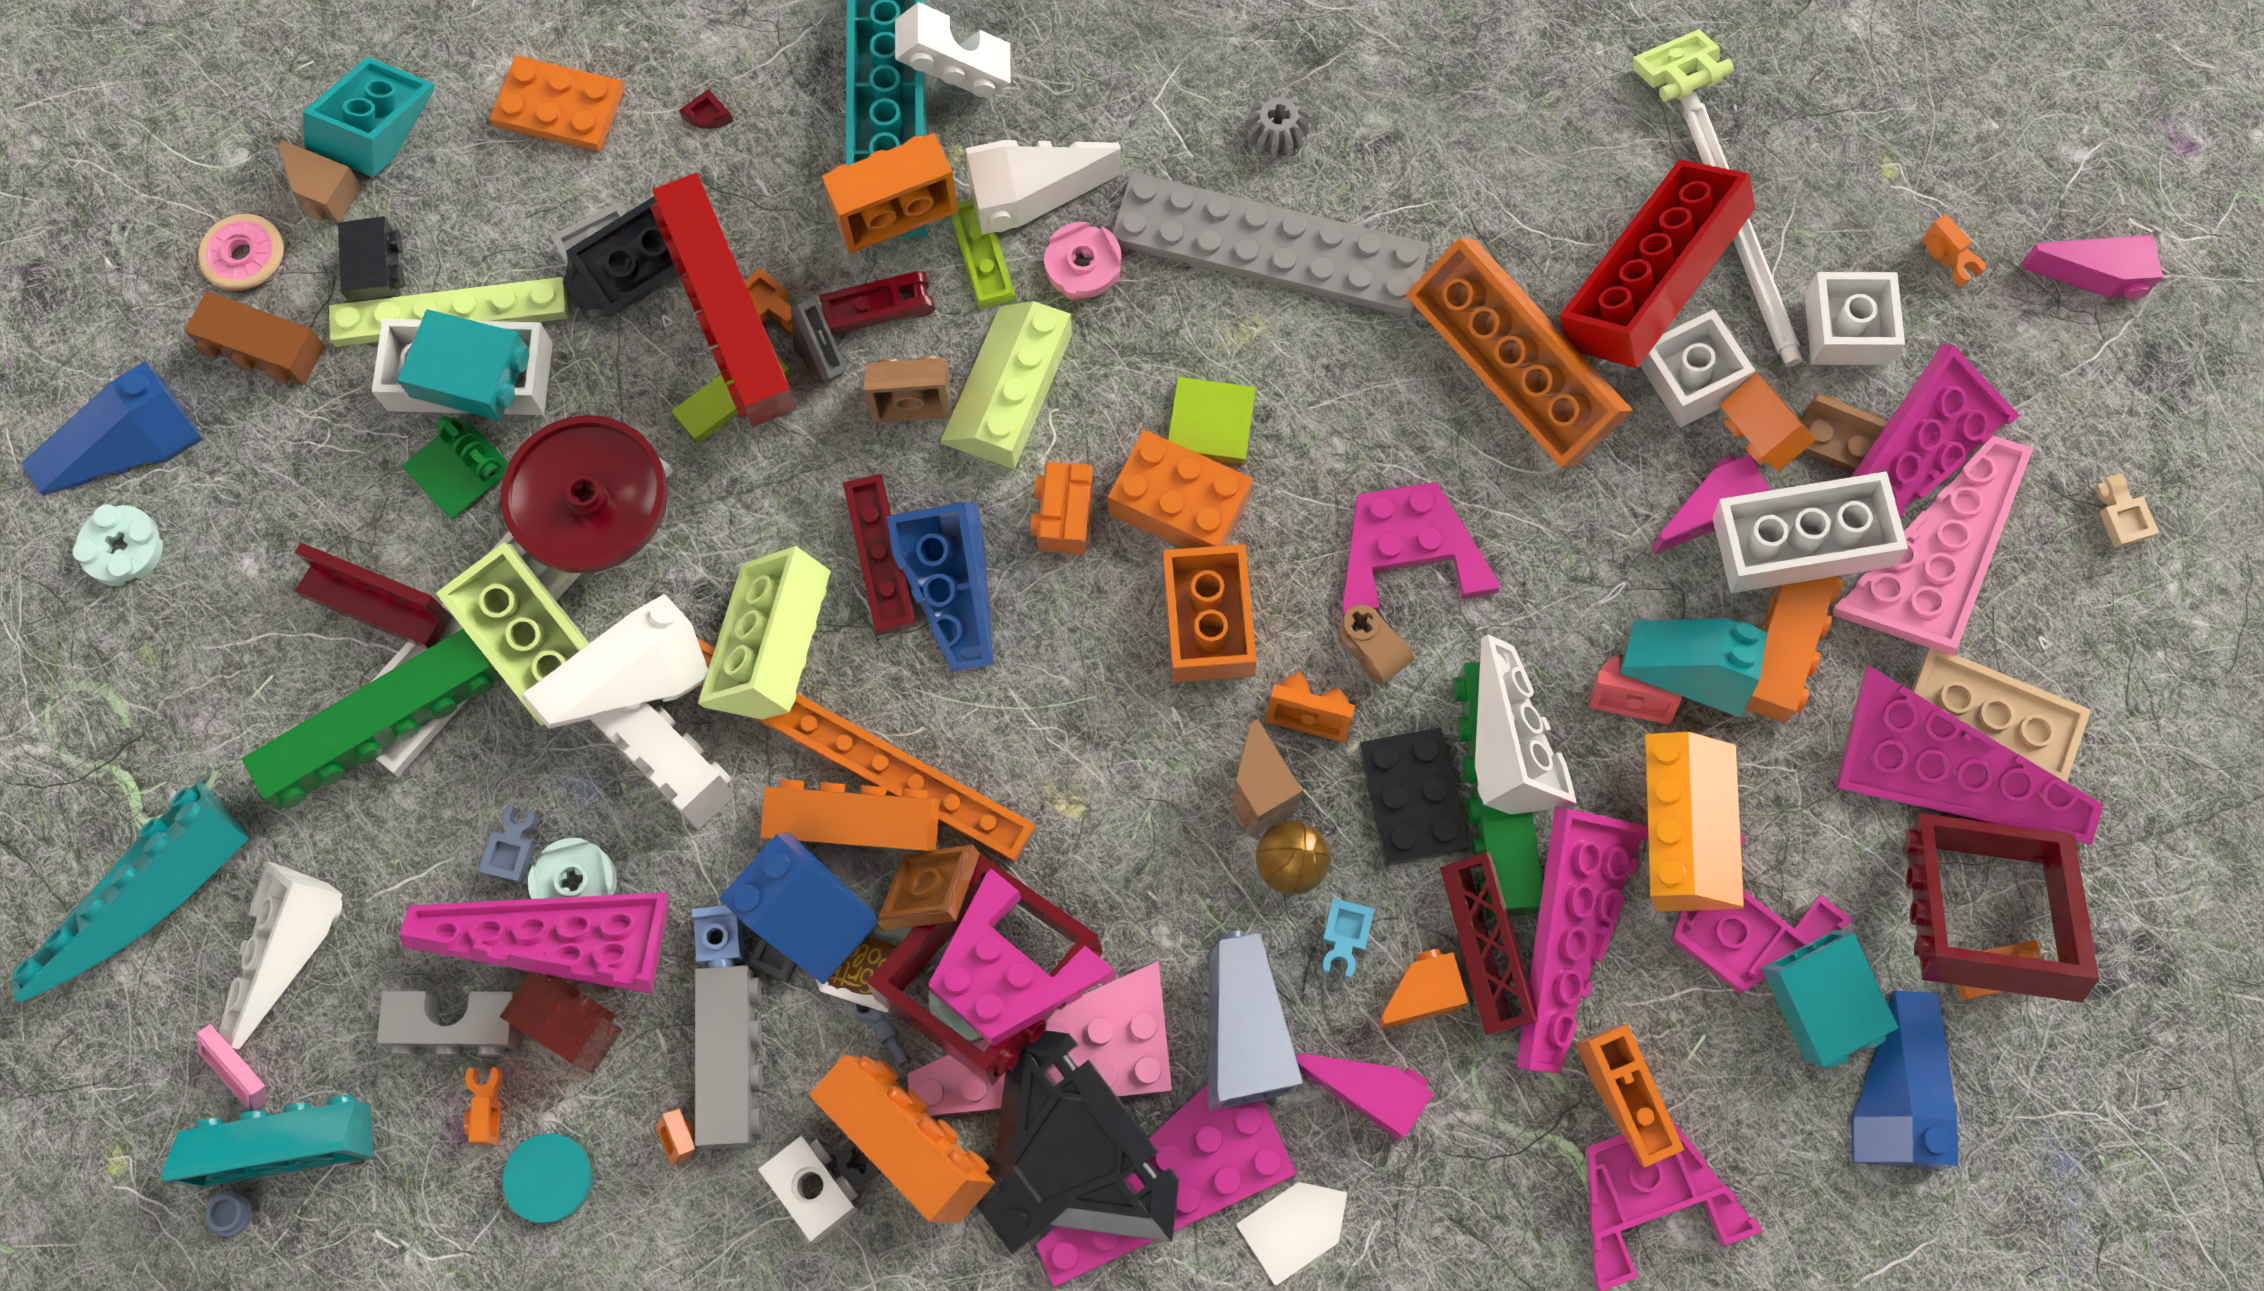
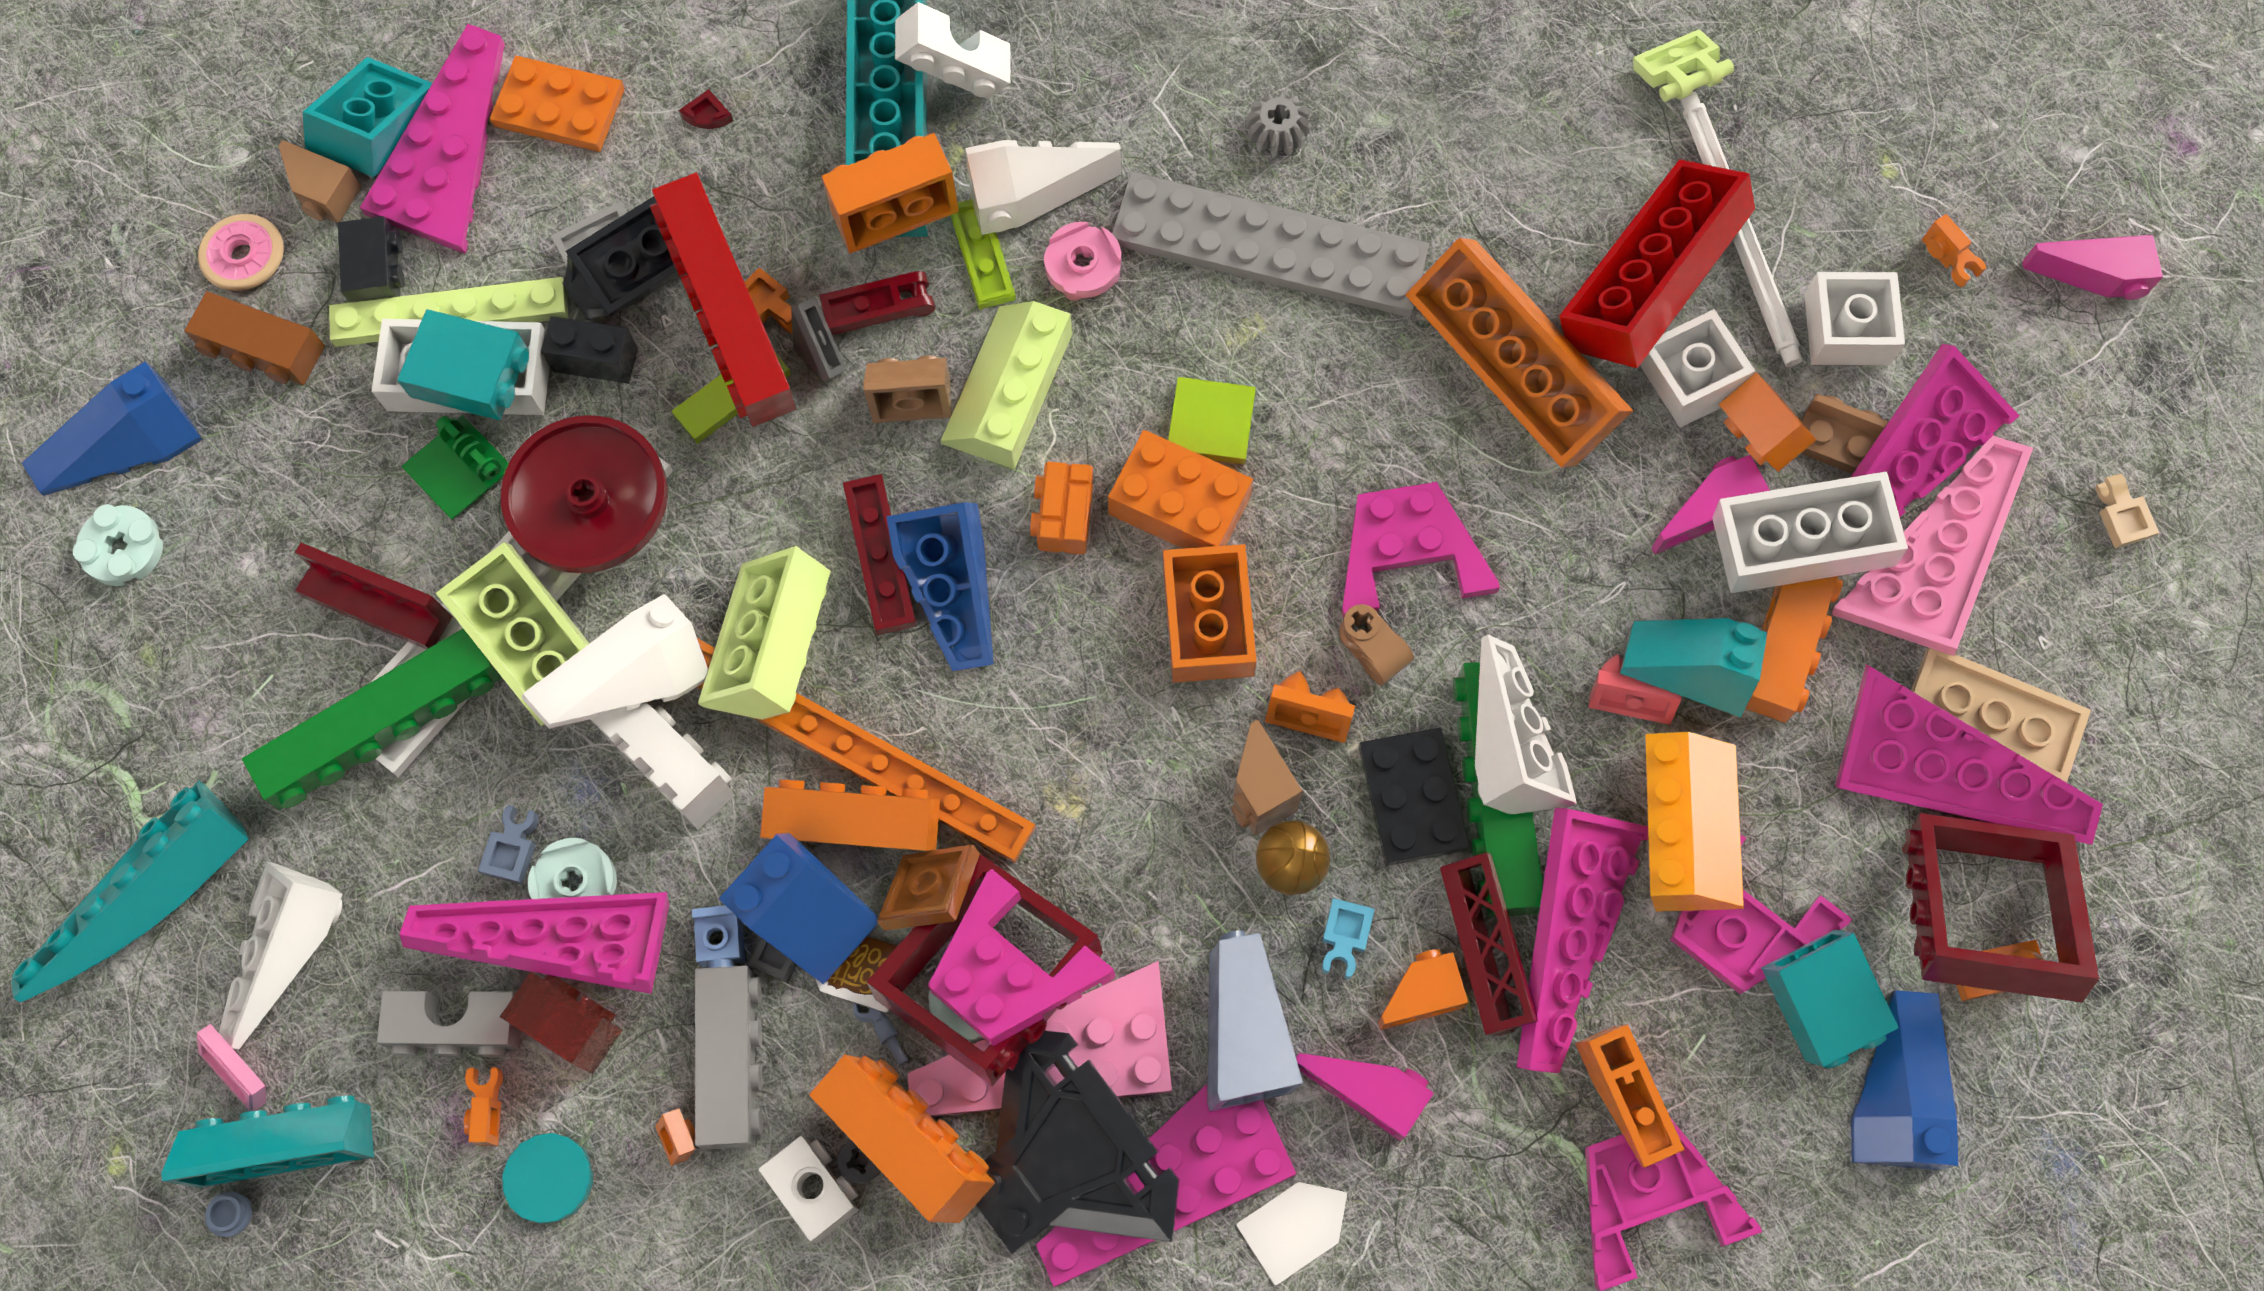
none -> dark pink wing [360,24,505,254]
none -> black brick [541,316,638,384]

